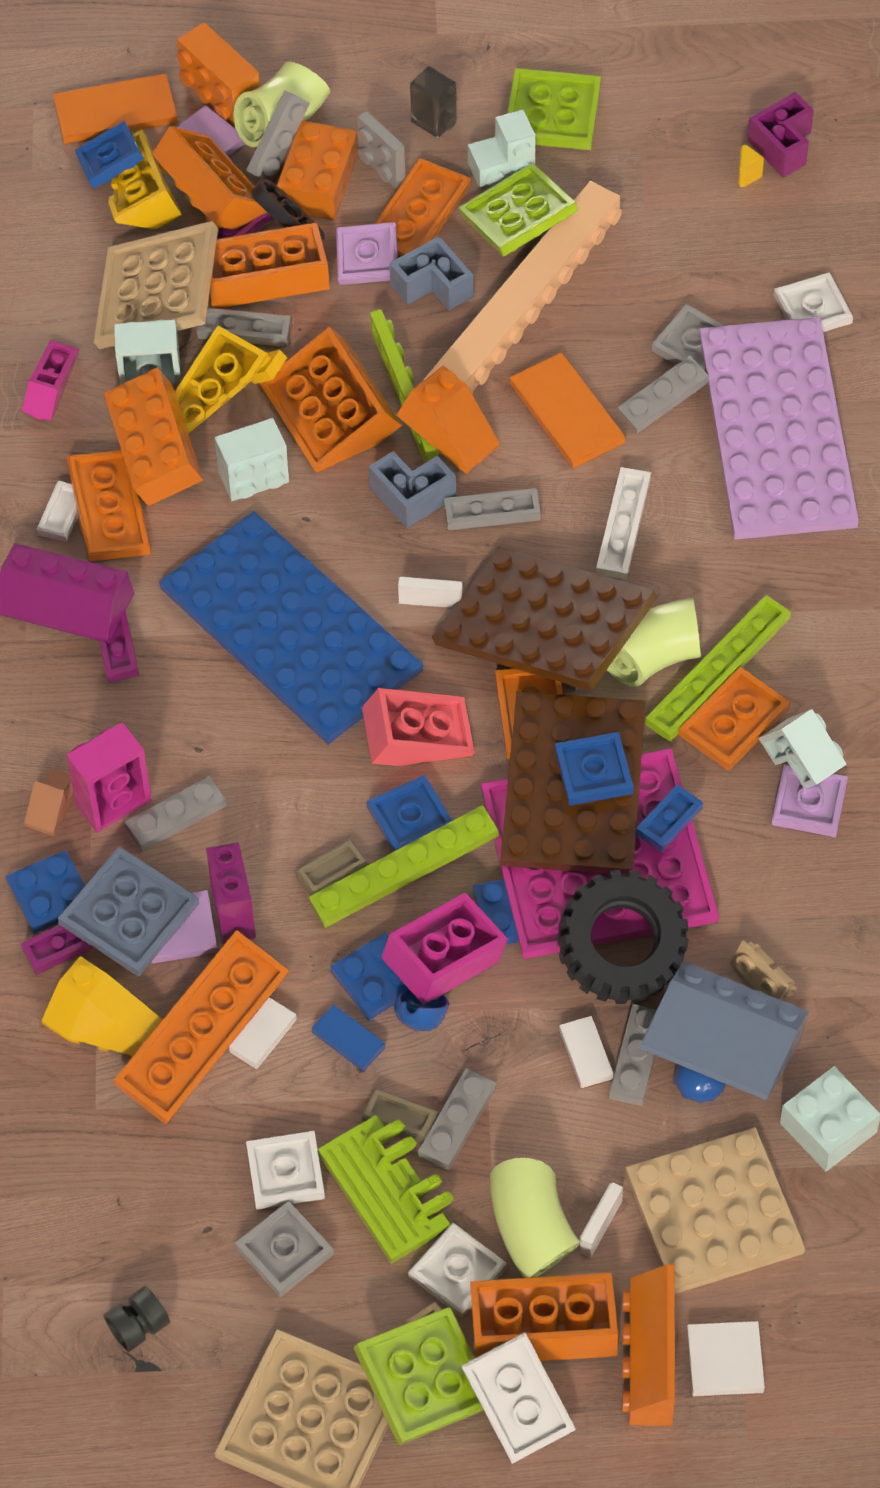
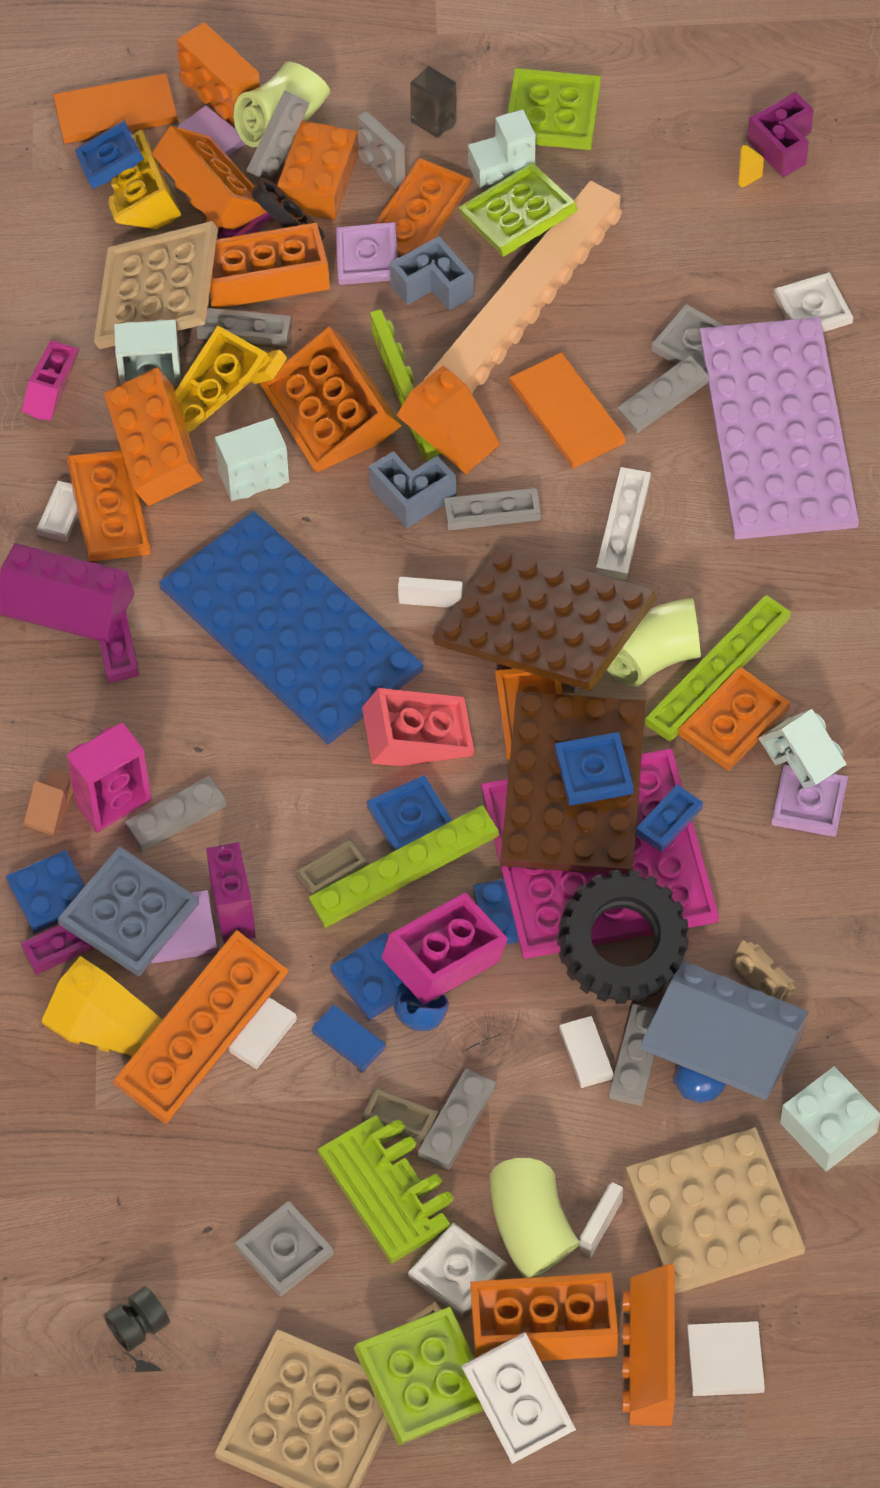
white plate [246,1131,325,1210] -> none

